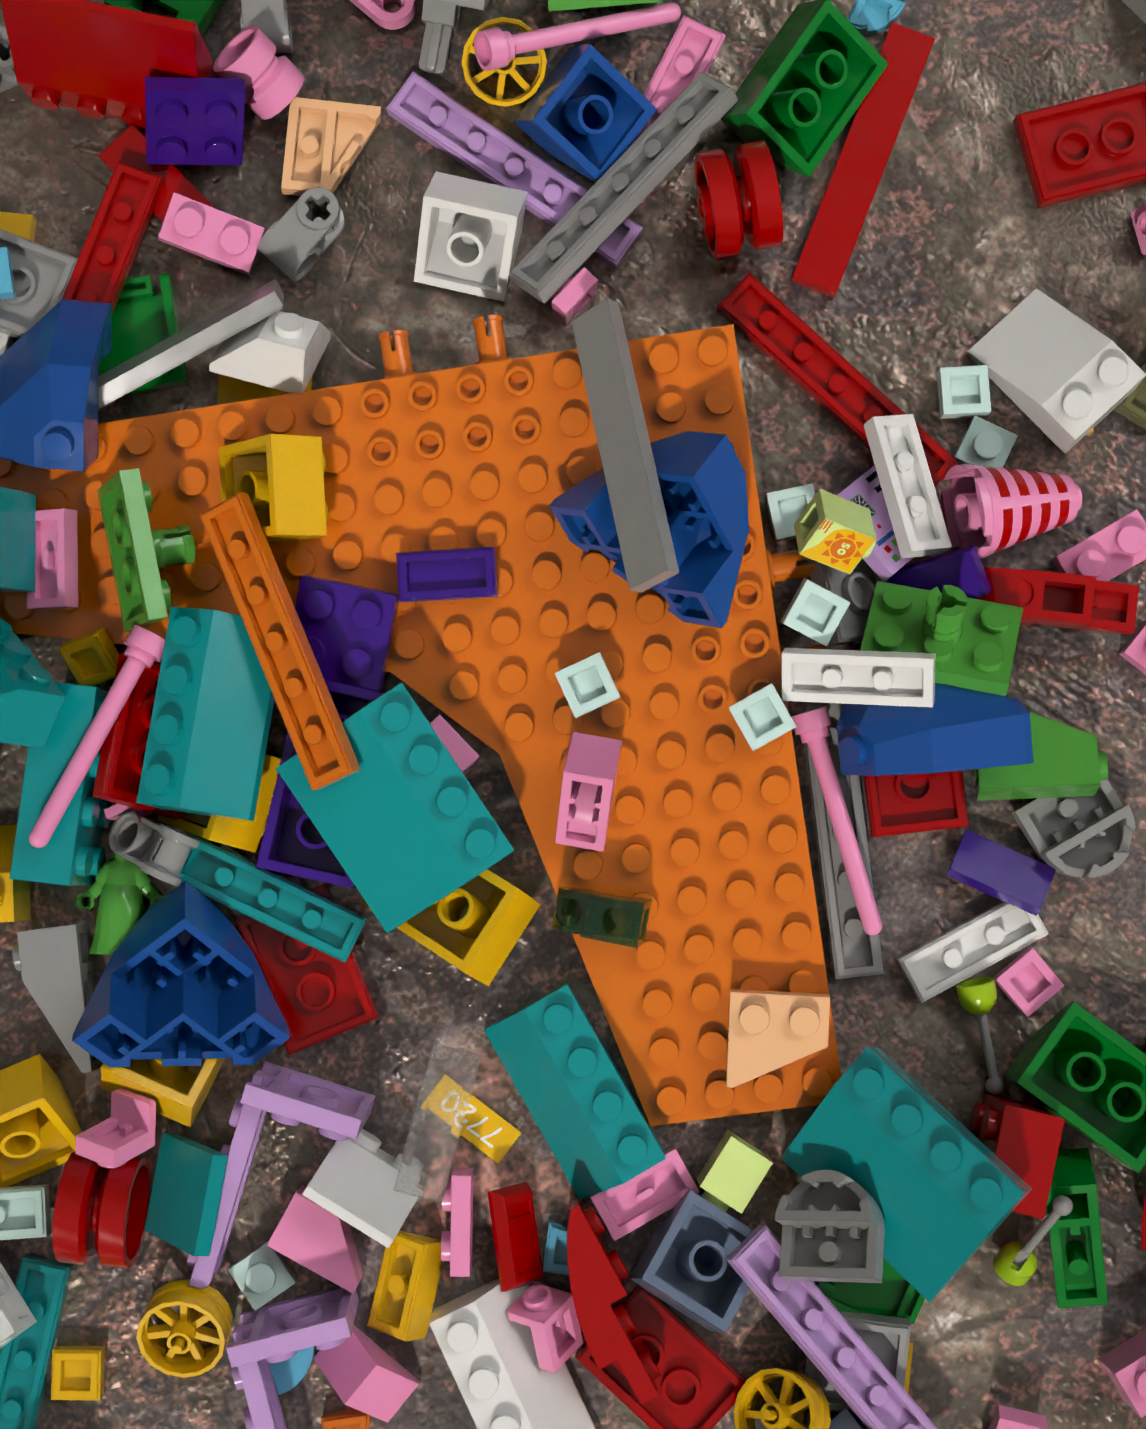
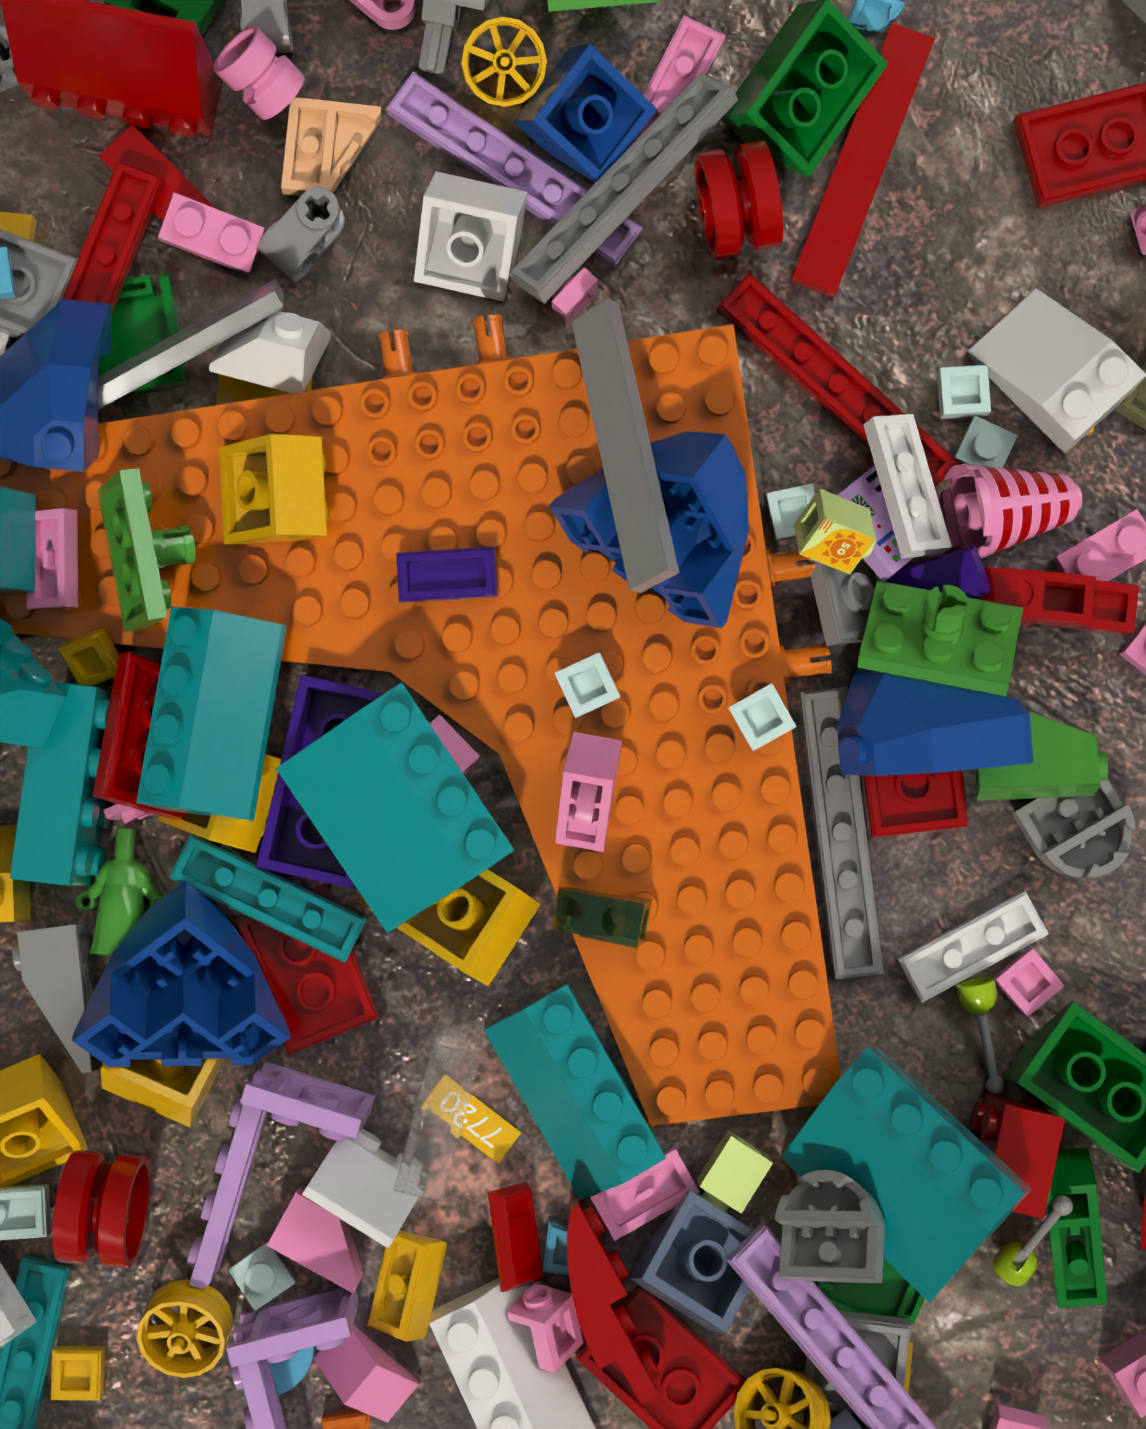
bright pink piece [29,625,165,848] -> none
bright pink bracket [75,1088,156,1169] -> none
light grey piece [109,812,201,887] -> none
teal tile [144,1133,228,1256] -> none
dark purple plate [145,77,245,165] -> none
orange tile [199,493,361,791] -> none
dark purple plate [295,574,399,691] -> none
bright pink plate [441,1168,474,1277] -> none
bright pink piece [474,2,681,71] -> none
light nougat wing [726,989,830,1088] -> none
light aqua plate [781,578,851,646] -> none
white plate [782,648,936,708] -> none
bright pink piece [792,706,882,936] -> none
dark purple tile [946,829,1056,916] -> none

